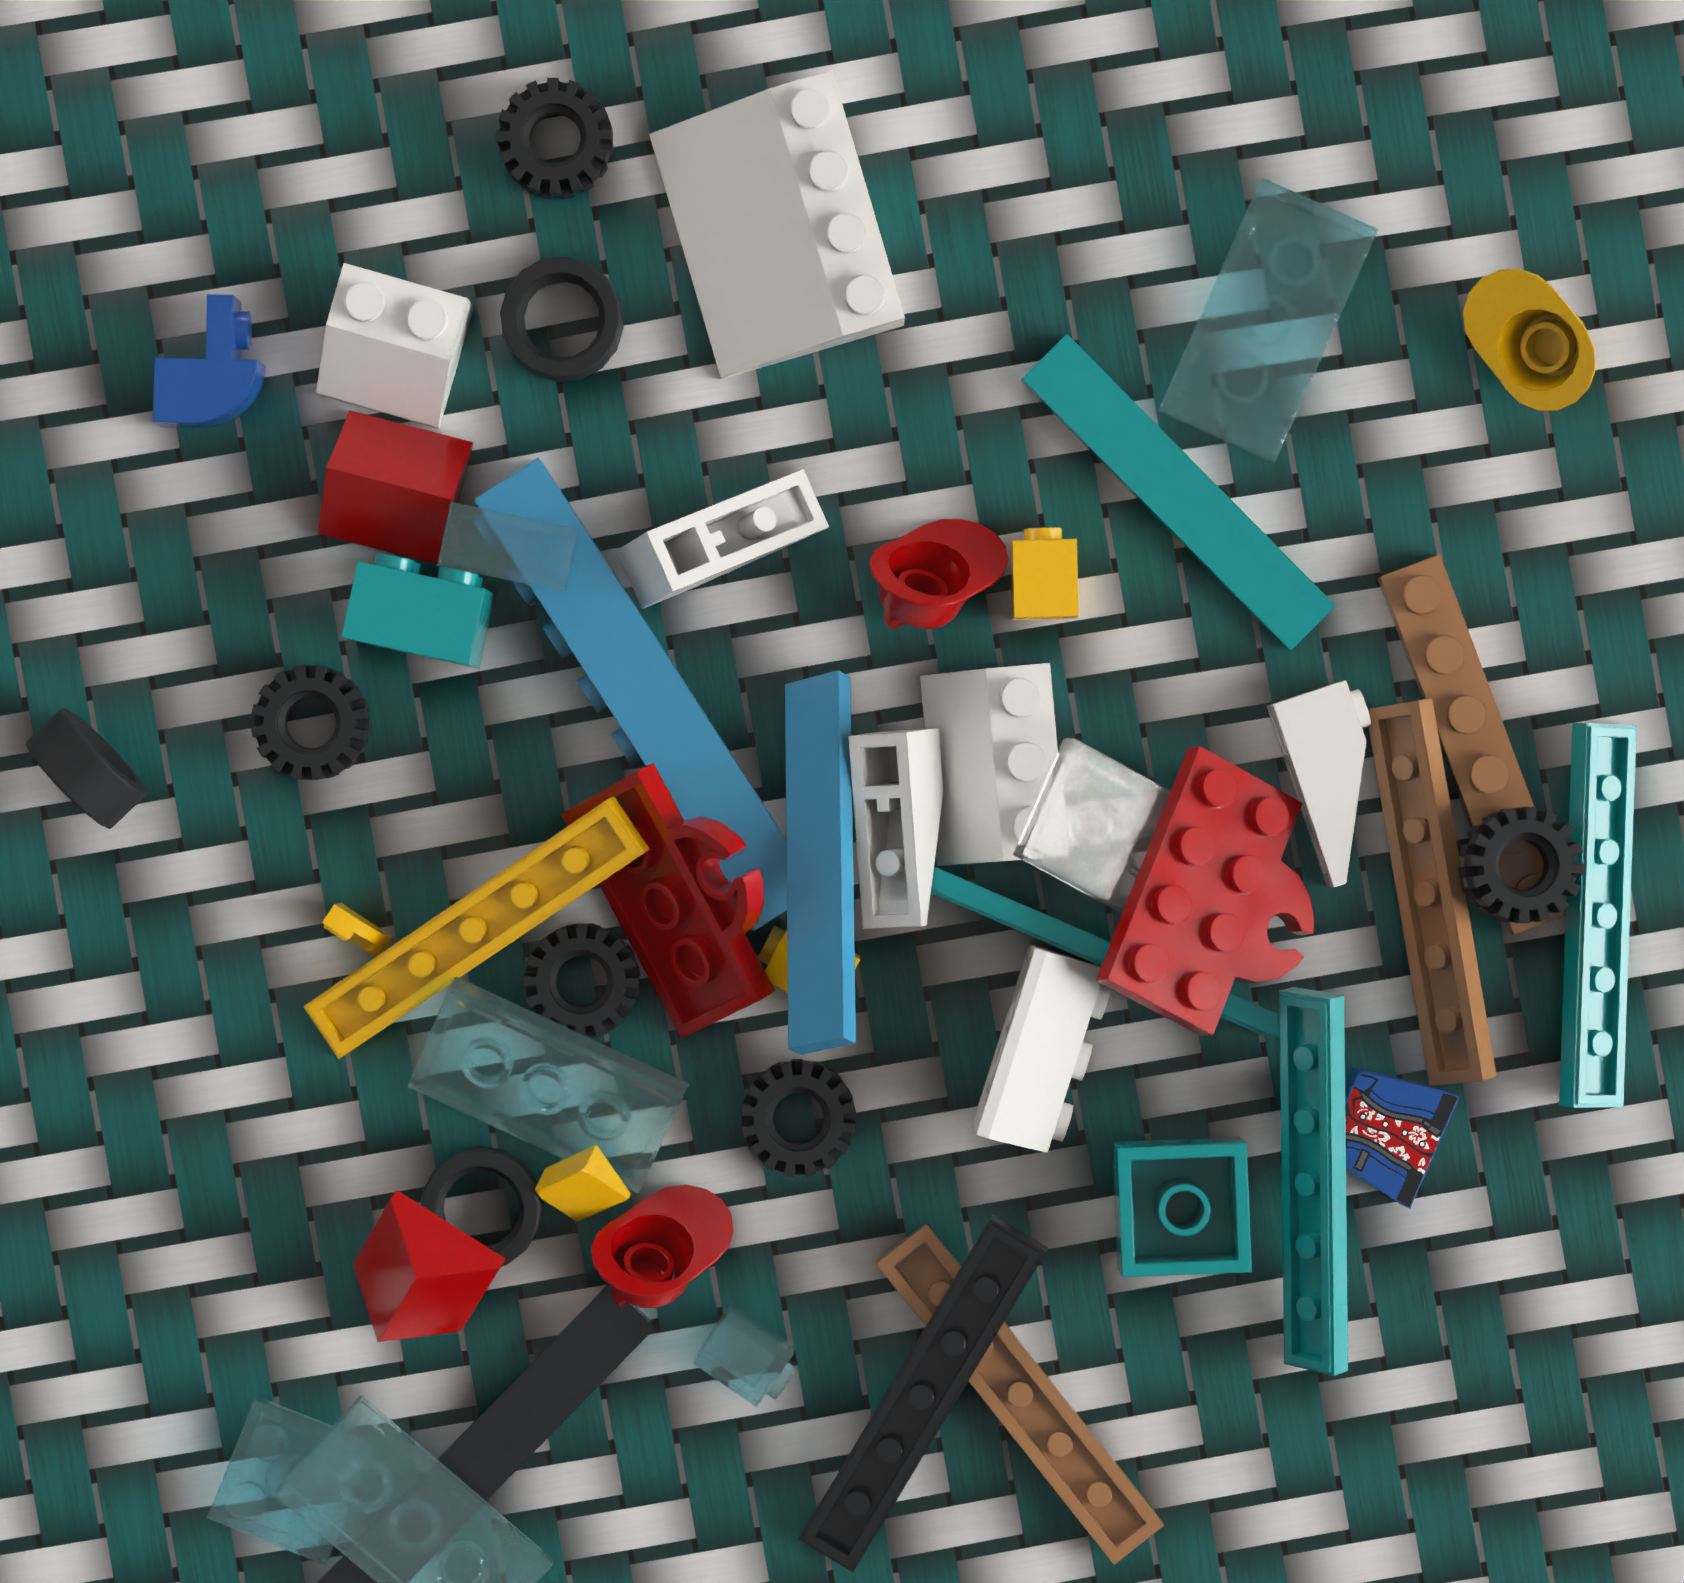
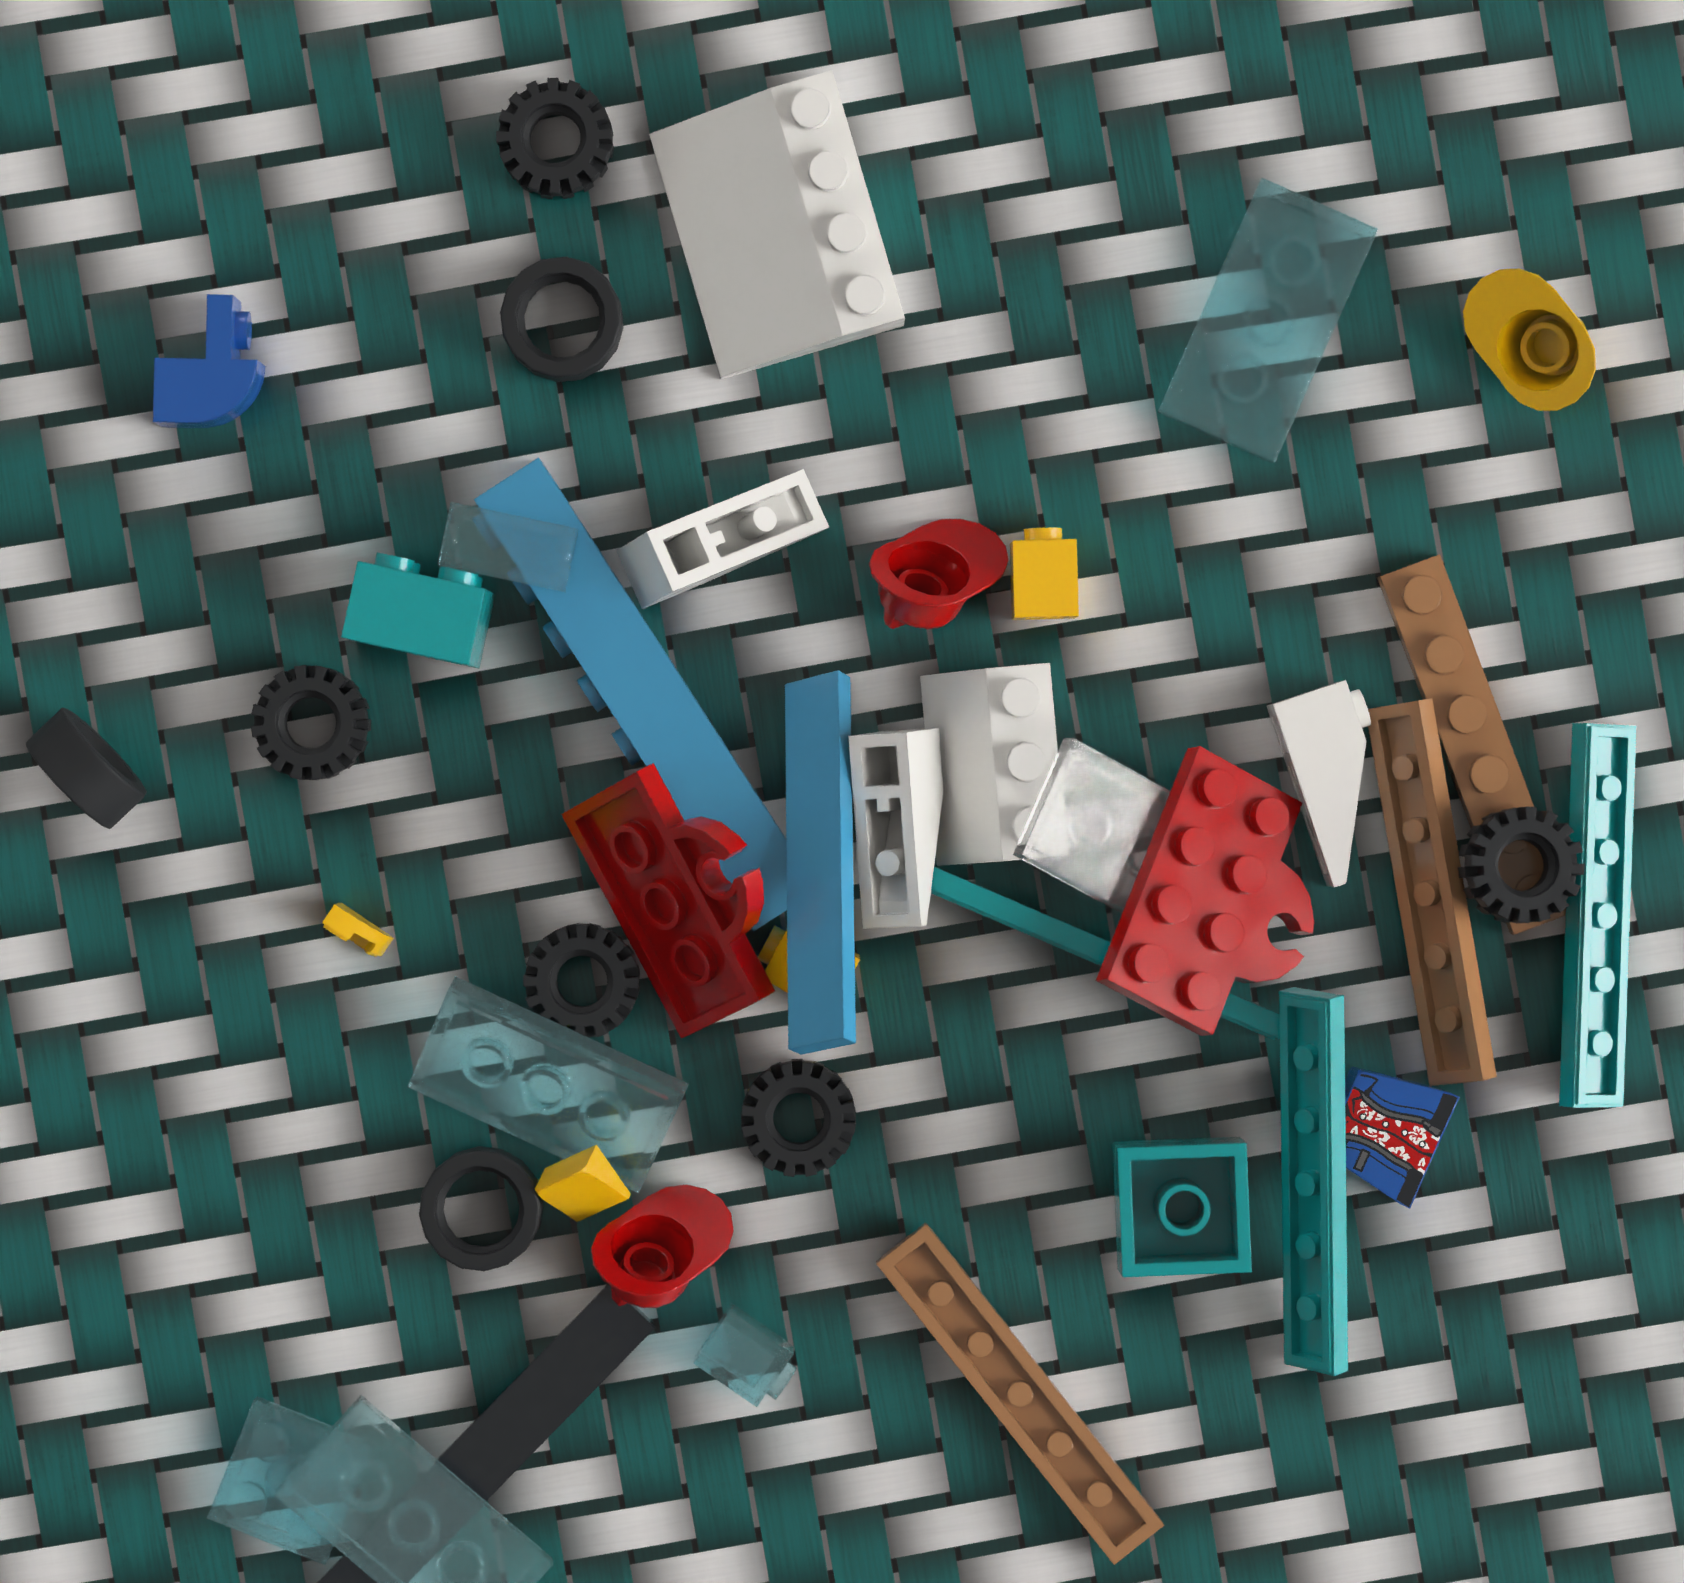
yellow tile [303,796,650,1059] -> none
white slope [316,263,474,429] -> none
red slope [318,410,474,566] -> none
red slope [353,1190,506,1342] -> none
black tile [799,1214,1048,1572] -> none
white slope [972,943,1111,1153] -> none
teal tile [1021,334,1336,651] -> none

